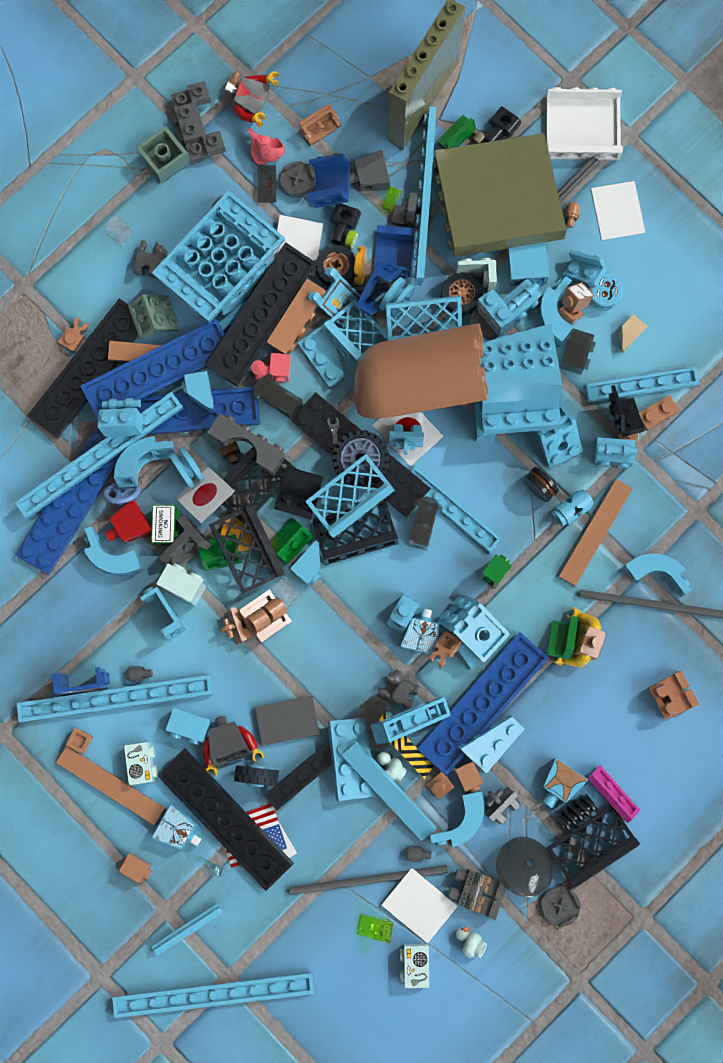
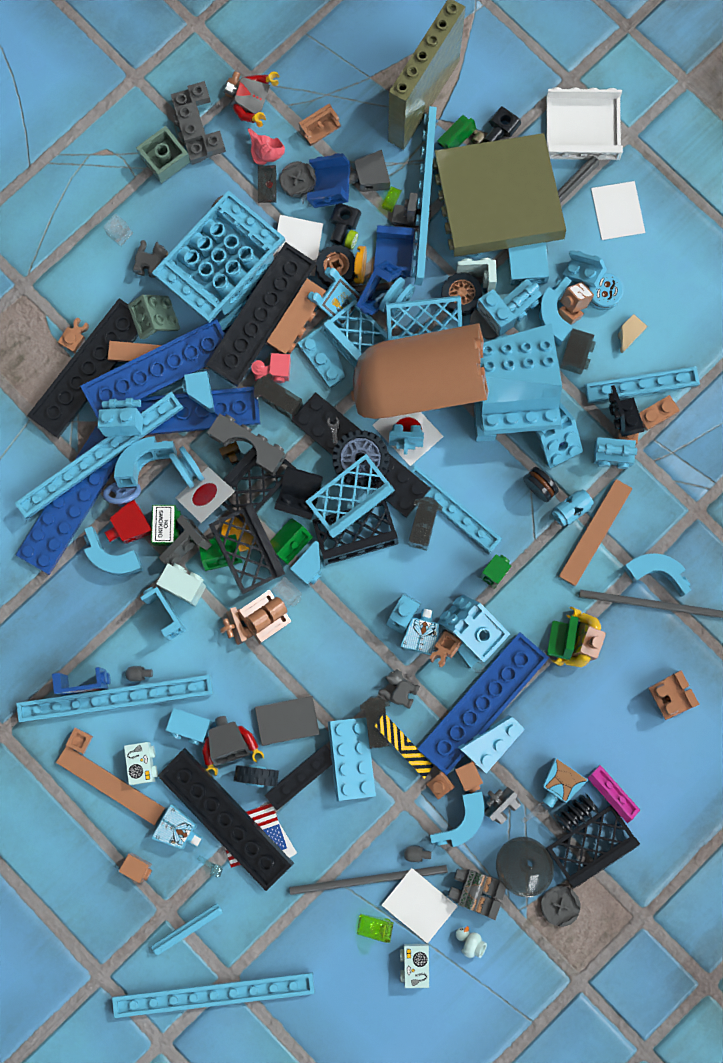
medium azure tile [341,741,437,841] -> none
medium azure brick [370,697,451,744] -> none
light aqua animal [377,752,406,783] -> none
nougat cylinder [564,202,580,228] -> none

